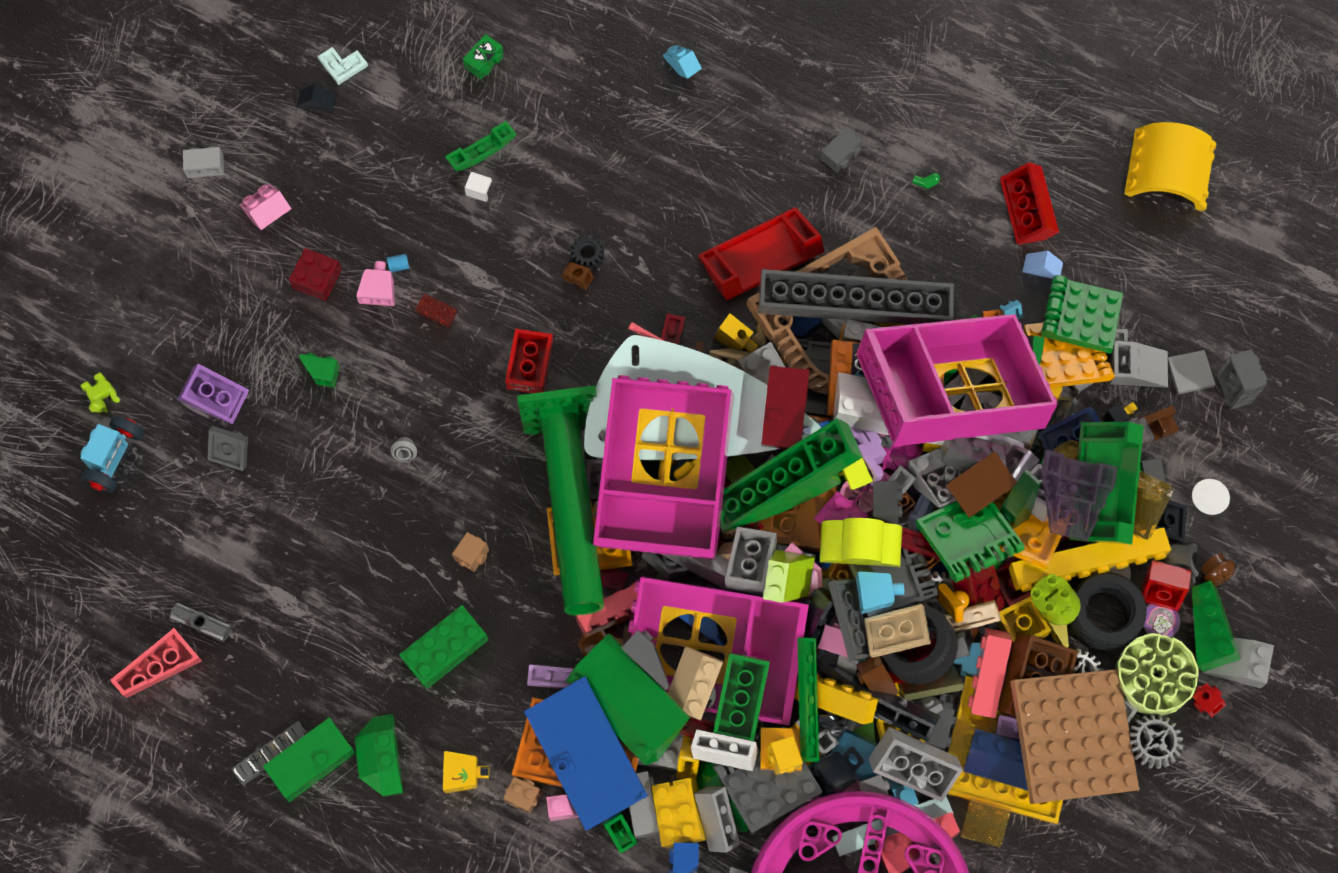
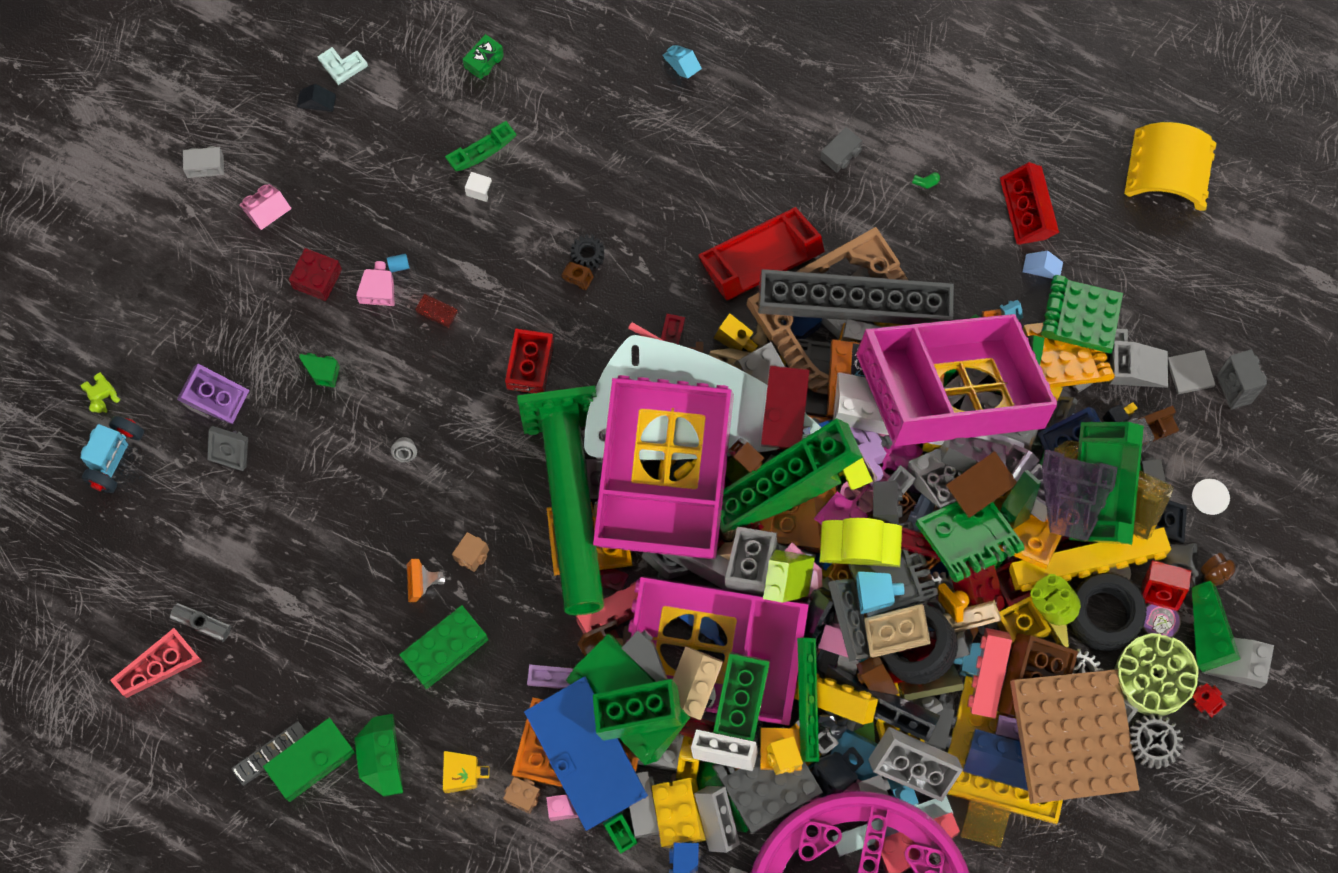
none -> orange piece [407,559,445,602]
none -> green brick [593,679,682,741]
none -> reddish brown slope [728,437,764,473]

